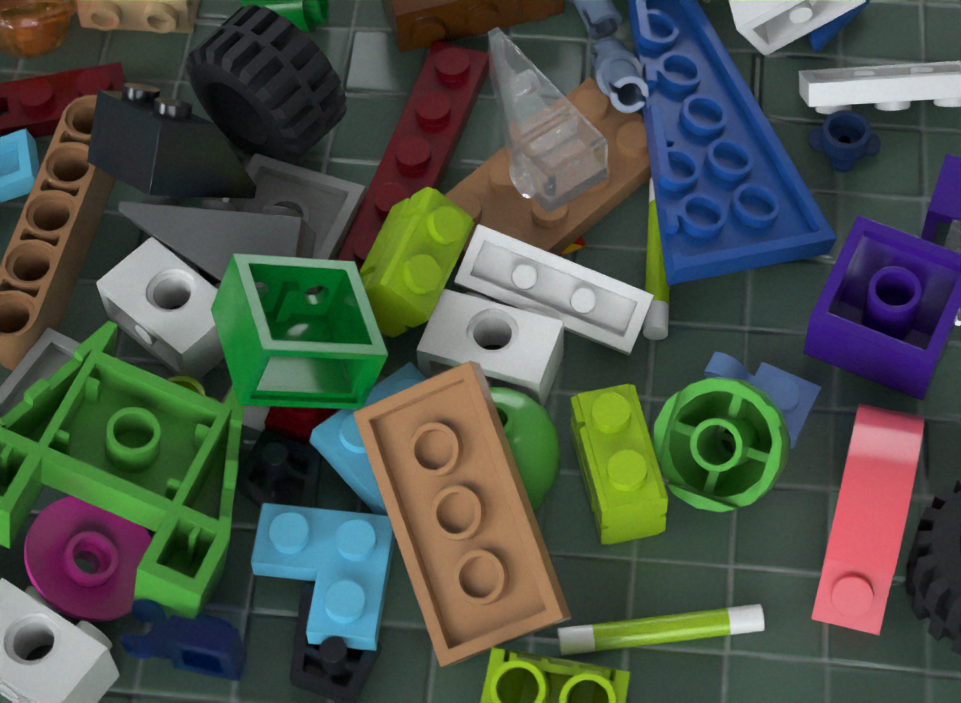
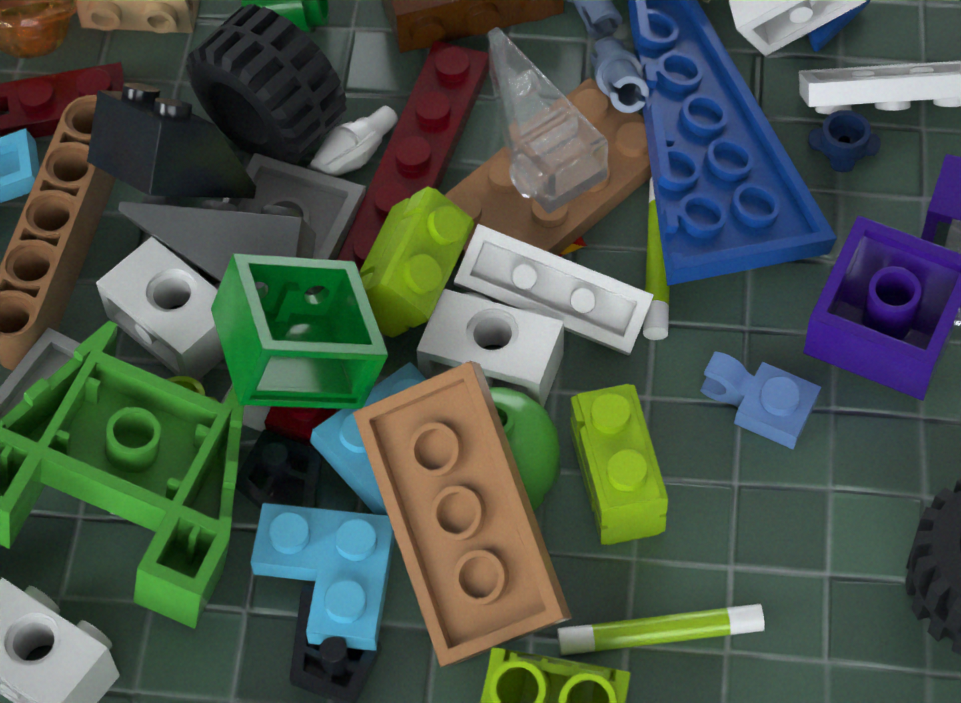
dark pink dish [24,496,152,622] -> none
clear blue plate [120,599,247,682] -> none
bright green cylinder [652,377,791,512] -> none
coral arch [811,403,924,635] -> none
none -> white piece [307,106,398,177]

